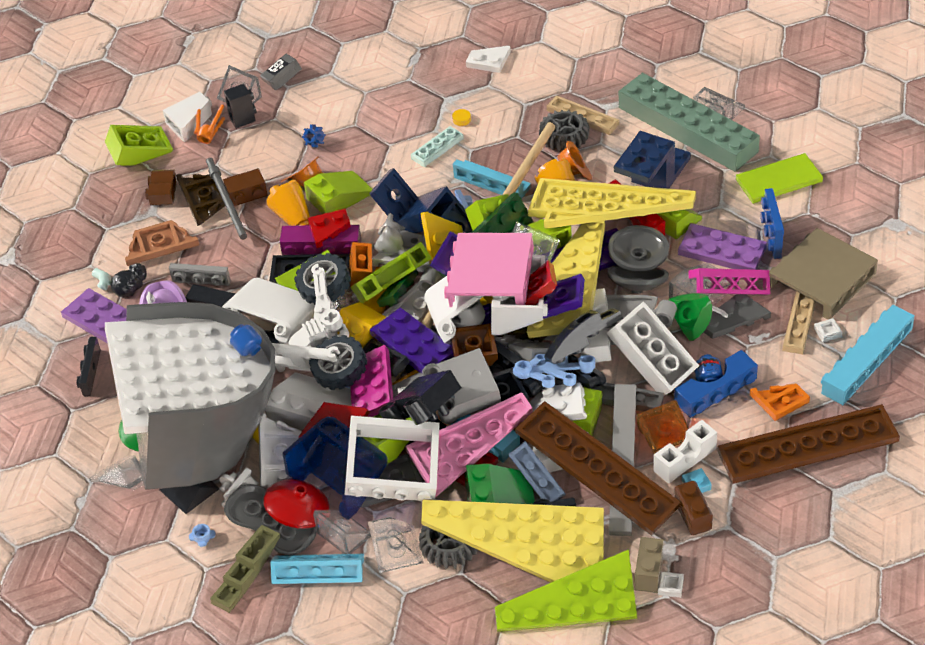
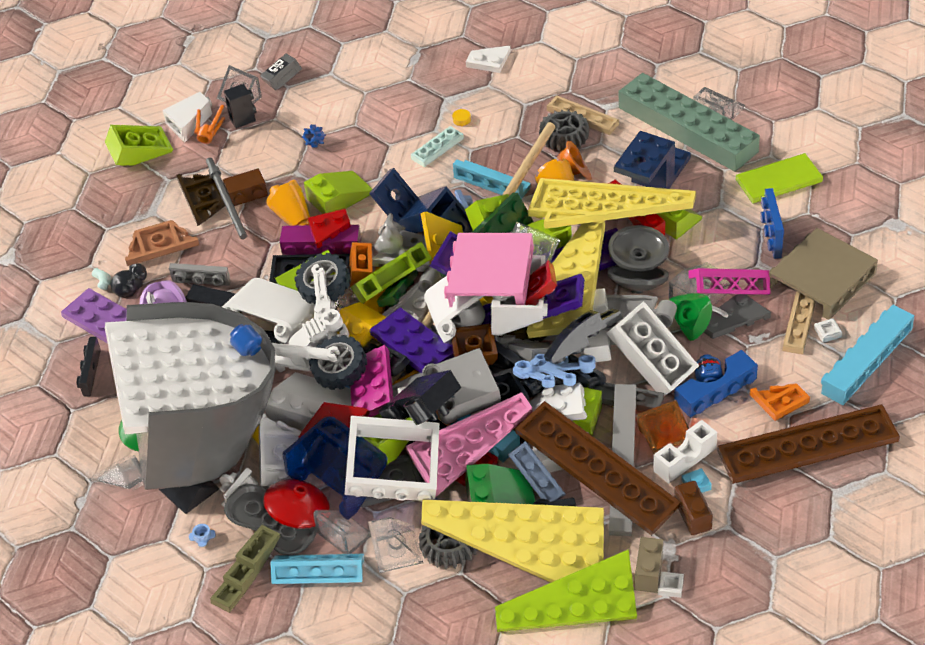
reddish brown brick [145,169,177,205] -> none
orange piece [281,156,323,187] -> none
medium lavender plate [678,223,767,270] -> none

